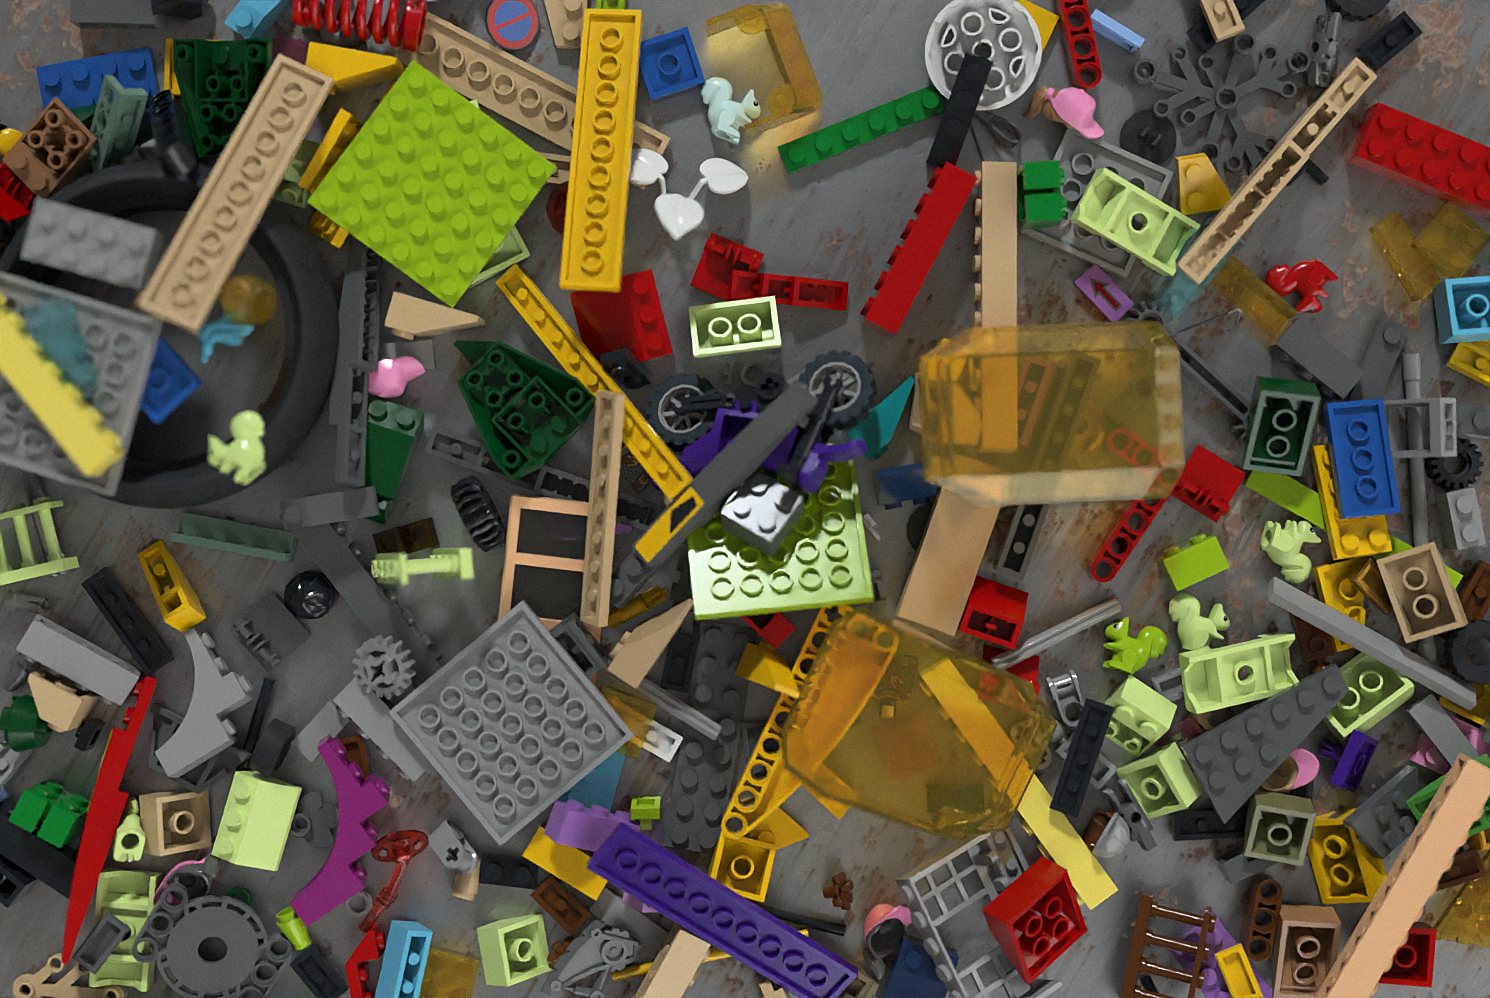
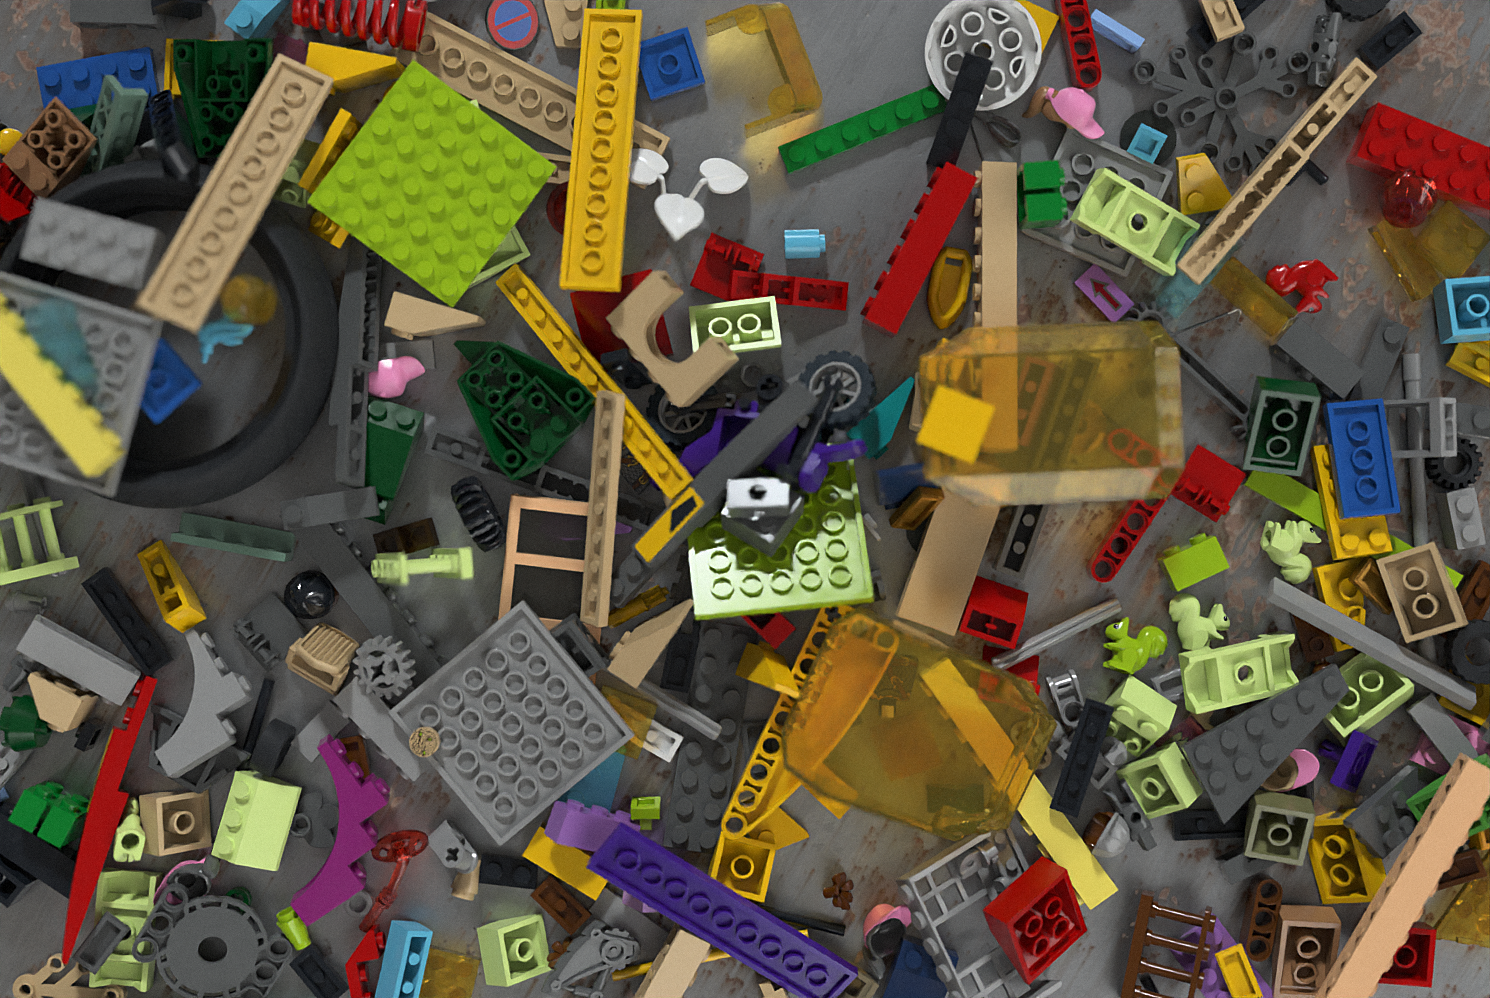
yellowish green animal [208,411,265,485] -> none
light aqua animal [701,77,761,145] -> none
none -> tan piece [285,622,360,696]
none -> tile [409,726,440,757]
none -> tan arch [606,270,739,407]
none -> piece [727,478,790,518]
none -> medium azure brick [784,229,825,259]
none -> pearl gold tile [889,486,945,531]
none -> yellow tile [915,385,995,464]
none -> yellow piece [927,246,972,329]
none -> light grey piece [956,839,999,879]
none -> light grey piece [1100,736,1127,765]
none -> medium azure tile [1127,123,1167,164]
none -> clear red cone [1377,170,1438,229]

